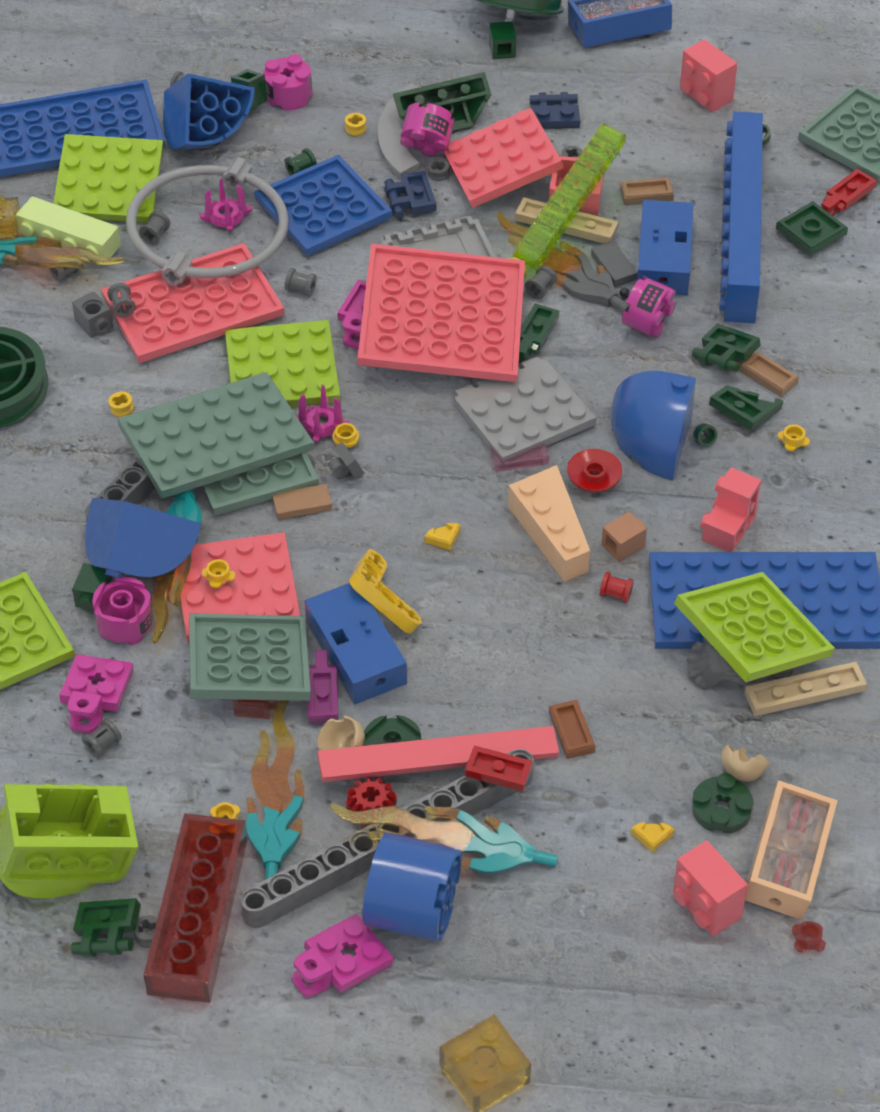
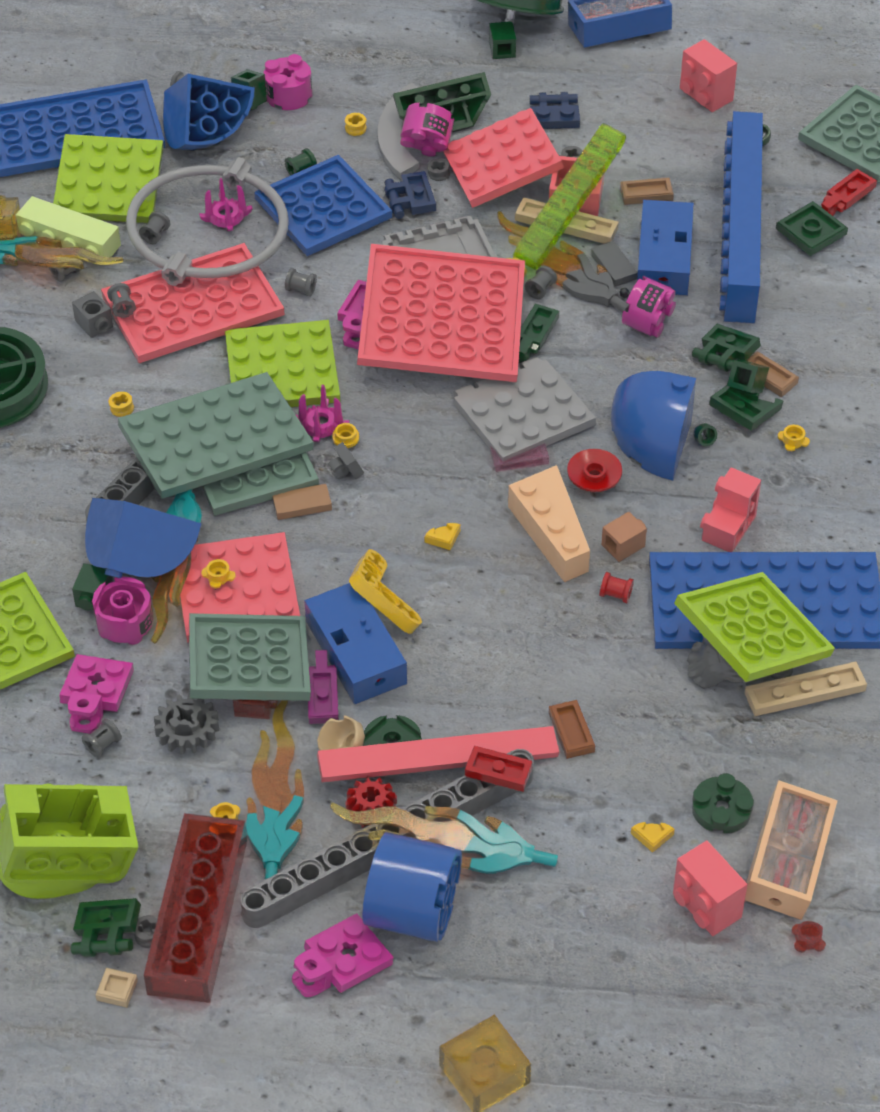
tan hair [721,744,770,782] -> none
none -> tan tile [96,968,138,1008]
none -> dark grey gear [154,693,219,754]
none -> dark green brick [727,360,770,393]

